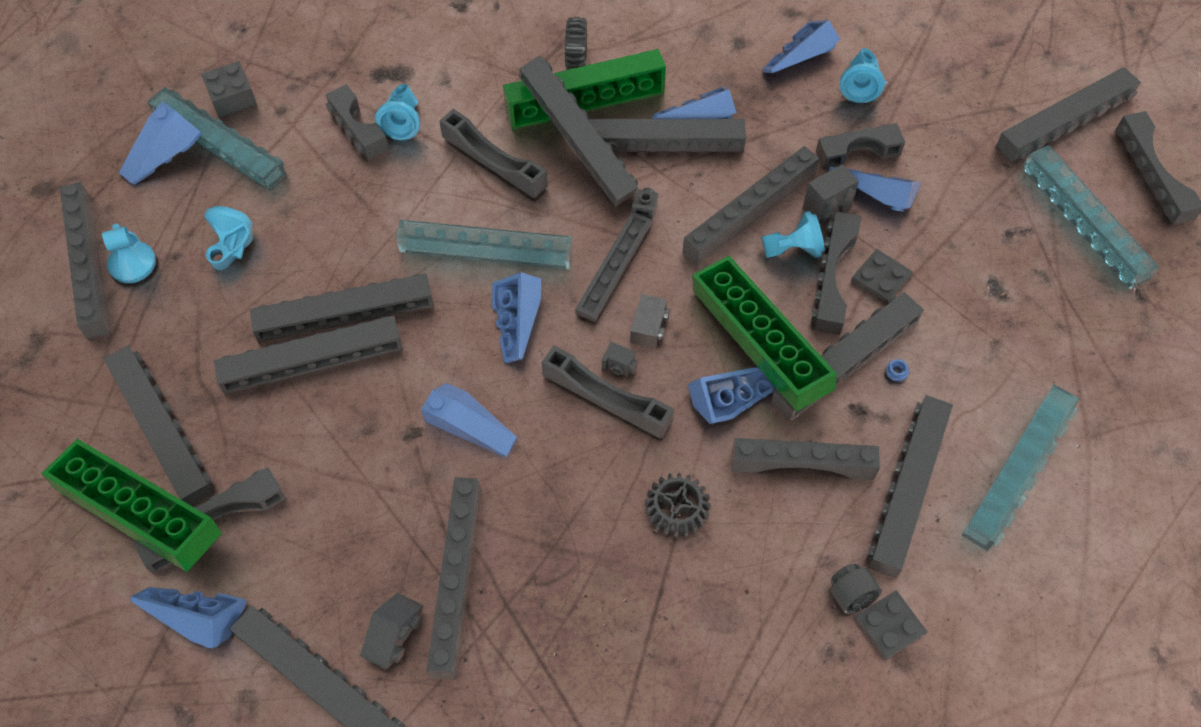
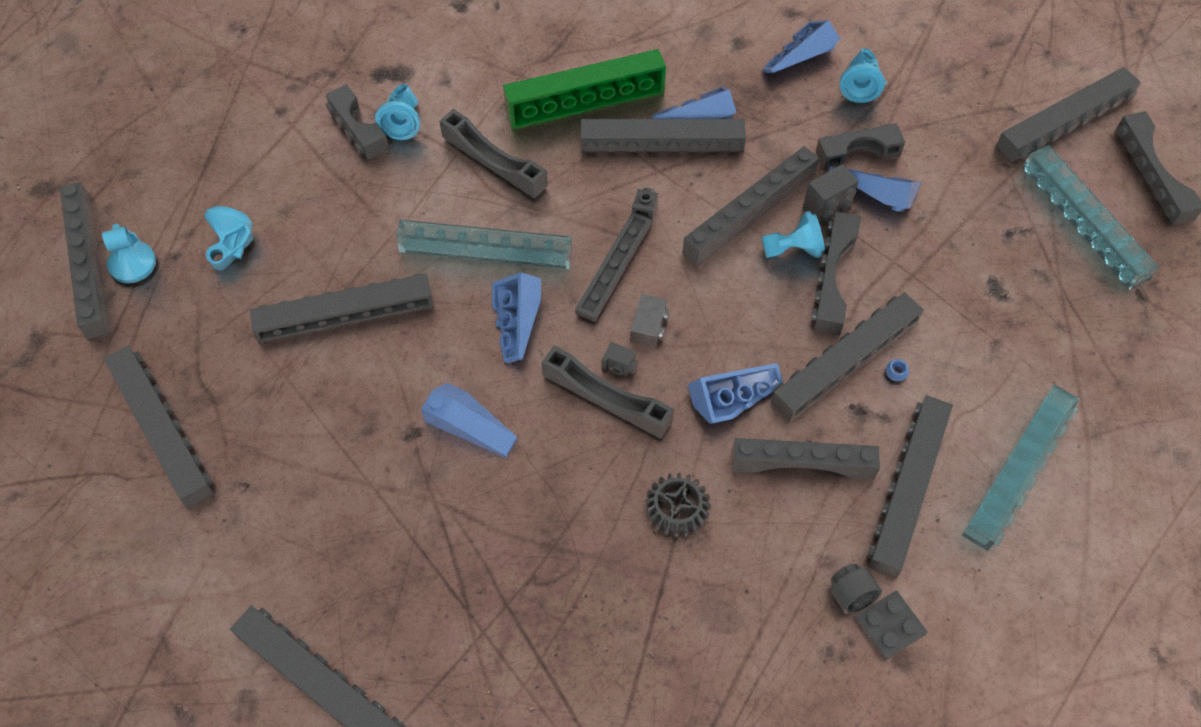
green brick [41,439,222,572] -> none
medium blue wedge [119,101,202,185] -> none
medium blue wedge [130,587,246,648] -> none
dark grey arch [133,467,287,574] -> none
clear light blue brick [147,87,286,191] -> none
dark grey brick [201,61,257,118] -> none
dark grey brick [214,316,403,394] -> none
dark grey brick [360,593,424,670] -> none
dark grey brick [427,477,481,680] -> none
dark grey brick [519,56,638,207] -> none
dark grey gear [565,17,587,70] -> none
green brick [692,256,837,412] -> none
dark grey plate [851,249,913,304] -> none

